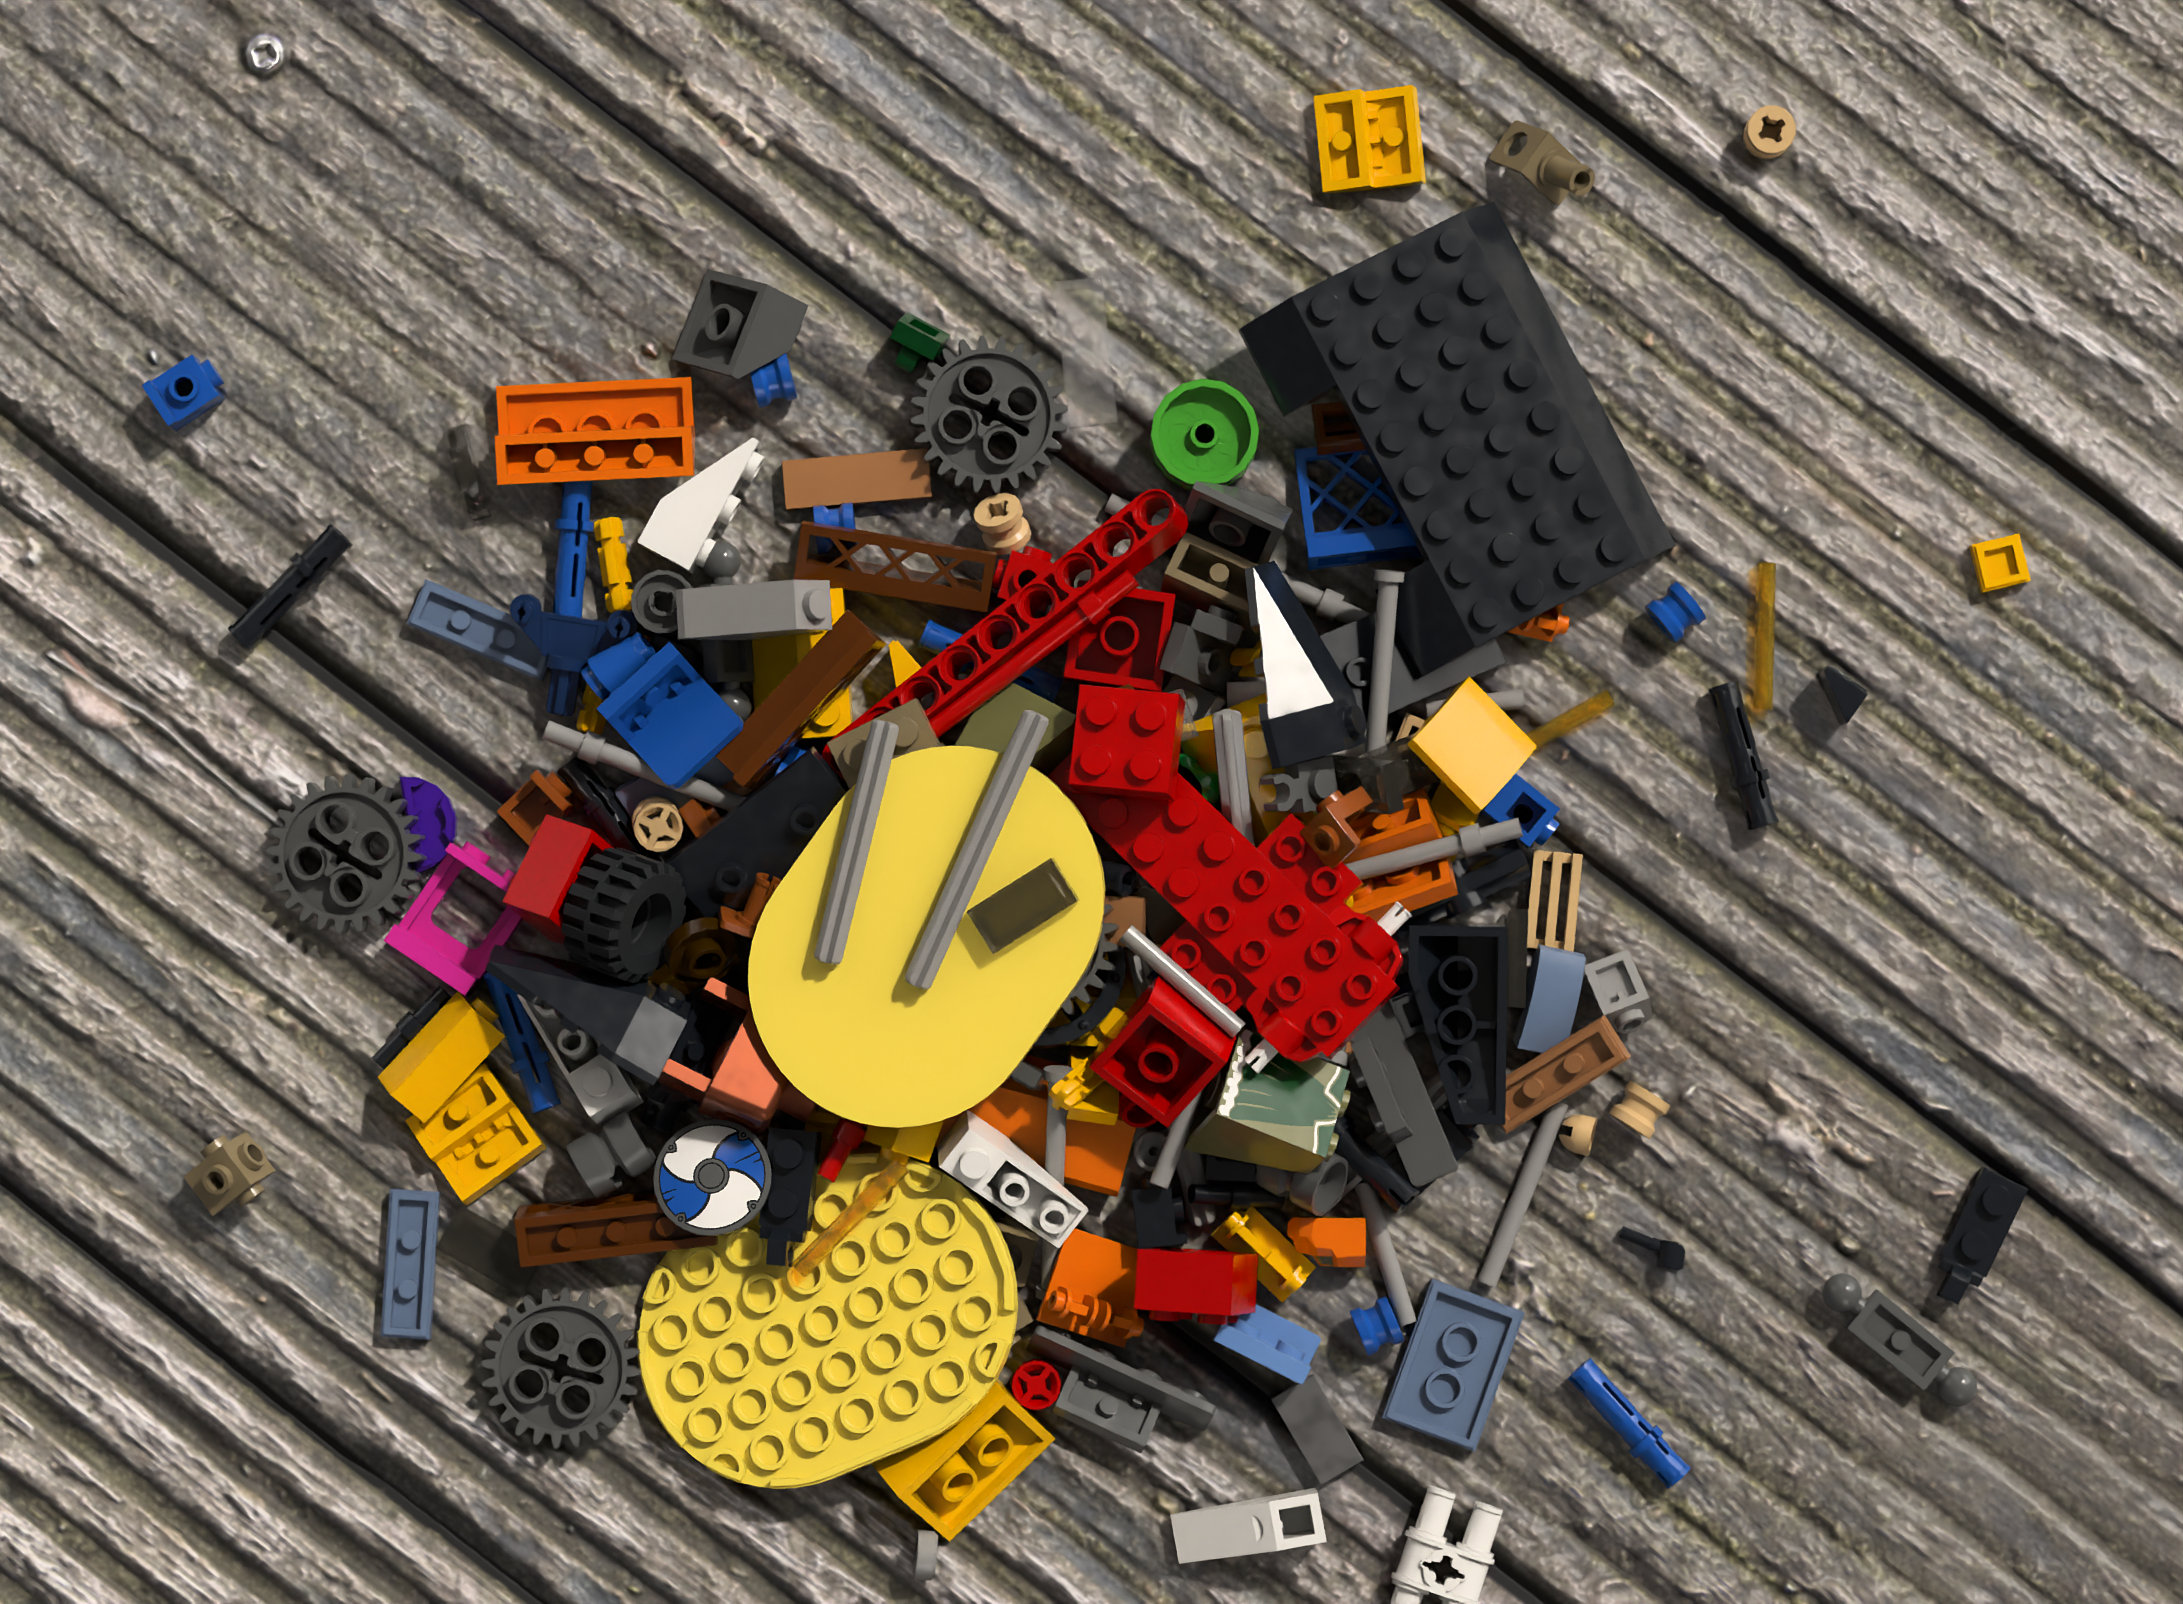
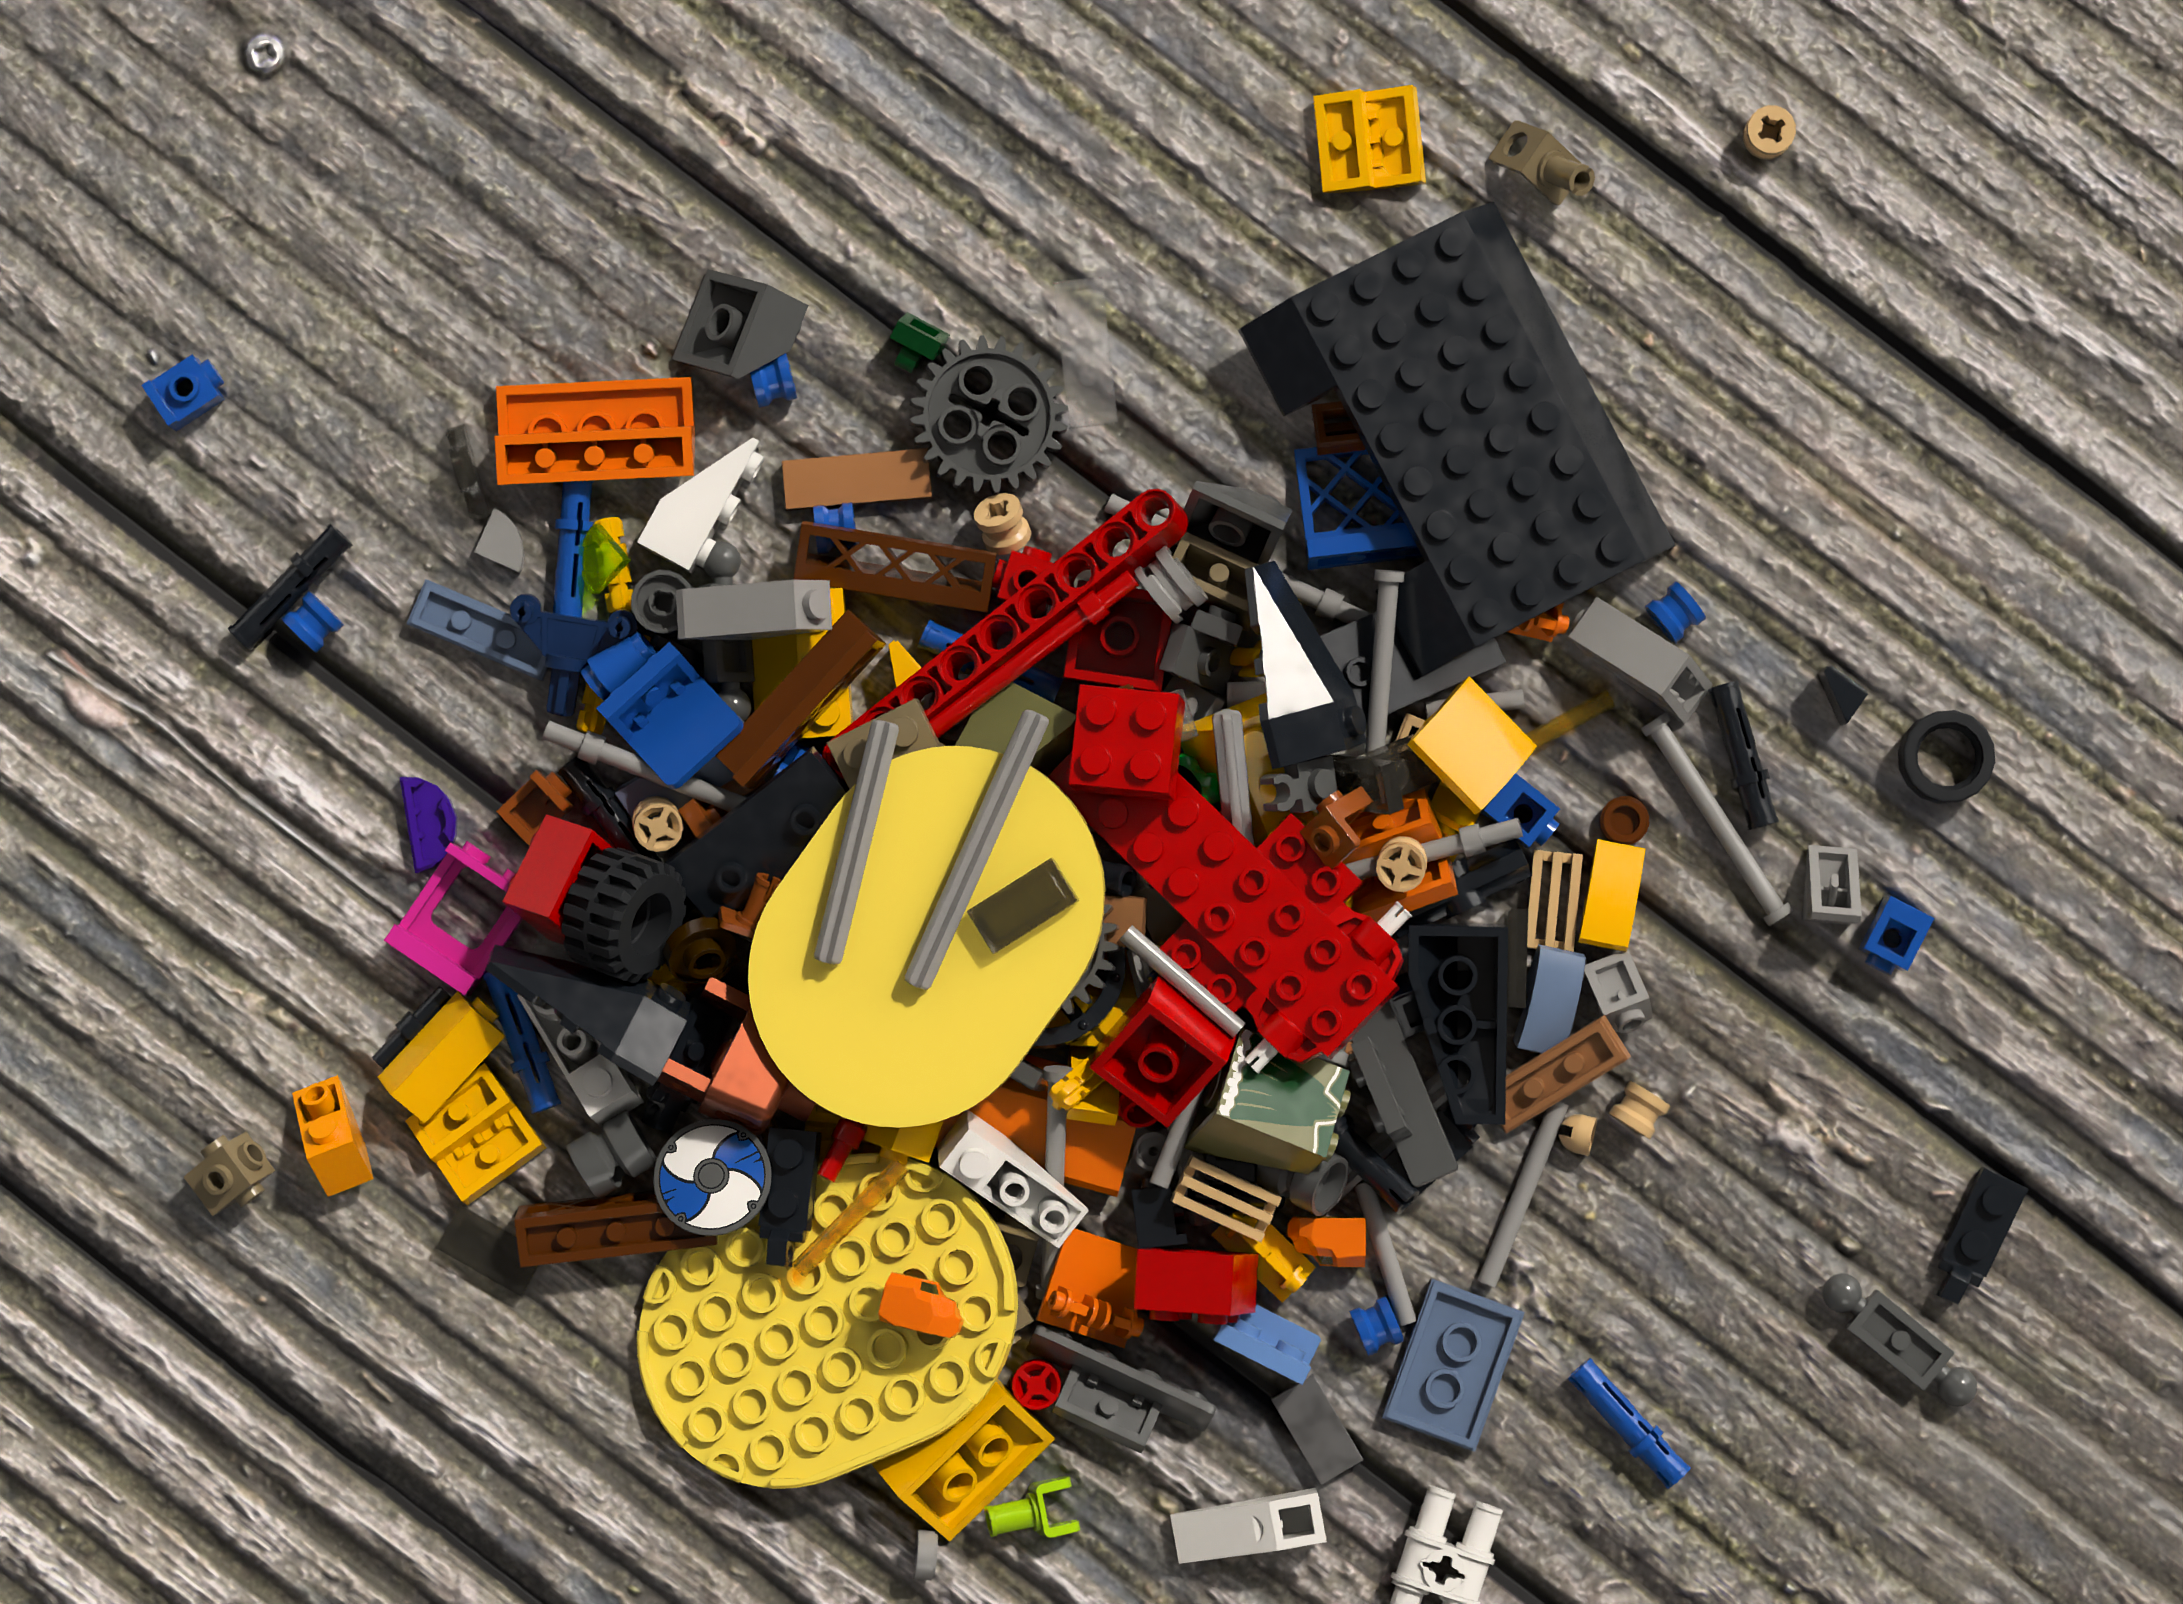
dark grey gear [266,774,427,934] -> none
sand blue tile [380,1189,441,1340] -> none
dark grey gear [481,1287,642,1448] -> none
bright green wheel [1150,379,1259,491] -> none
black hand [1619,1226,1685,1270] -> none
clear yellow piece [1753,562,1776,710] -> none
yellow tile [1969,534,2031,593] -> none
none -> blue wheel [282,591,344,653]
none -> light orange slope [292,1075,374,1197]
none -> light grey tile [474,508,525,573]
none -> clear neon green tile [582,524,631,594]
none -> orange rock [878,1272,964,1338]
none -> lime piece [984,1476,1080,1538]
none -> light grey wheel [1134,546,1208,624]
none -> tan tile [1170,1155,1282,1243]
none -> tan wheel [1376,836,1427,892]
none -> light grey slope [1568,597,1713,724]
none -> yellow slope [1578,839,1645,952]
none -> reddish brown tile [1599,796,1649,845]
none -> light grey bar [1641,713,1793,926]
none -> light grey slope [1802,845,1862,925]
none -> blue brick [1858,896,1934,975]
none -> black tyre [1898,710,1995,804]

